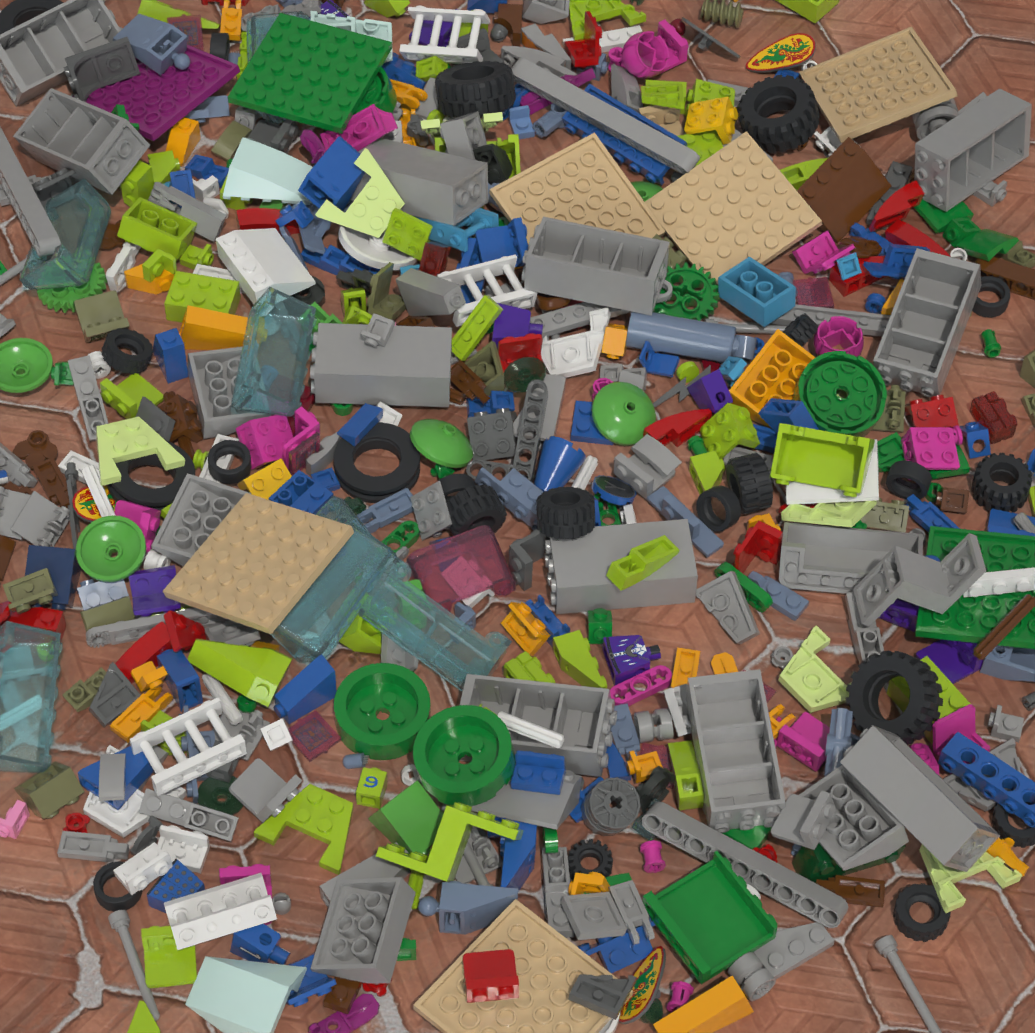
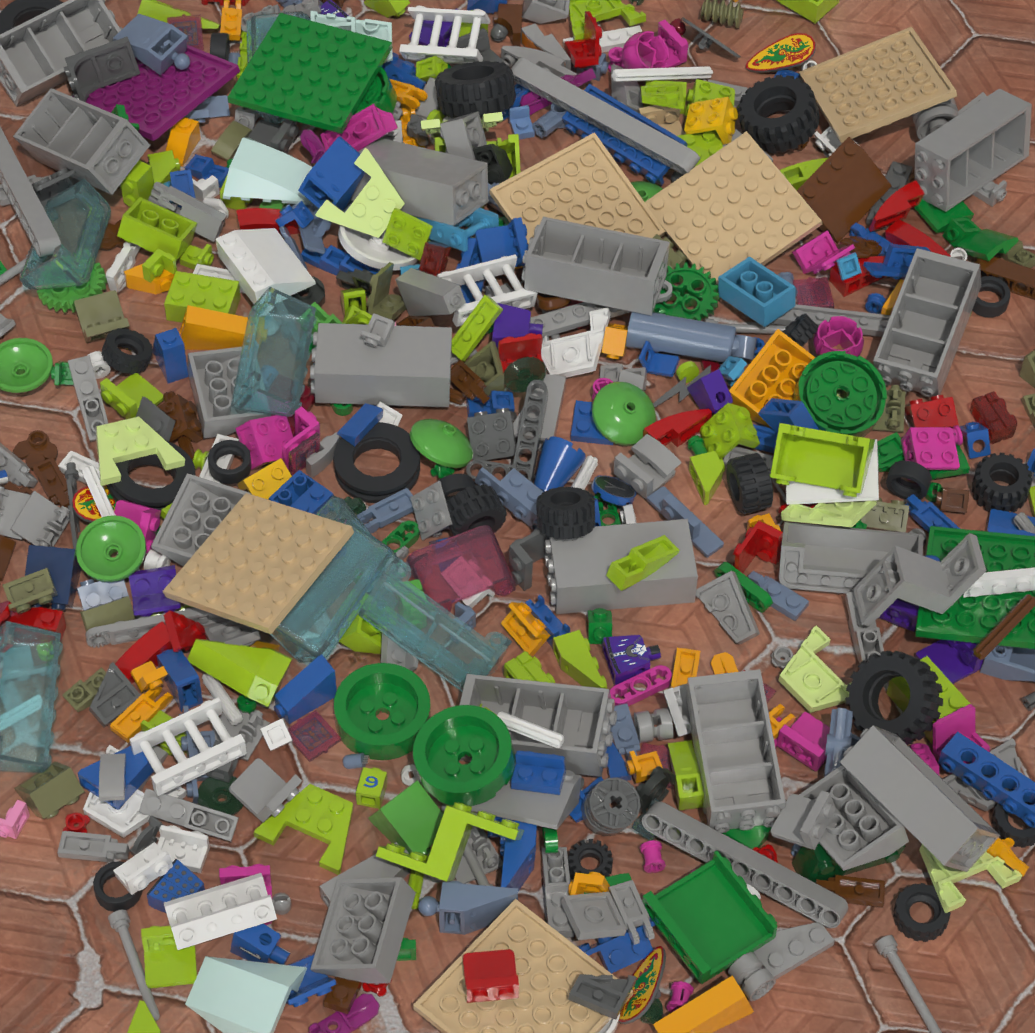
blue tile [311,467,340,492] -> none
black tyre [696,485,741,532] -> none
green pin [981,329,1001,358] -> none
light grey bracket [988,705,1024,743] -> none
none -> white axle [611,66,713,82]

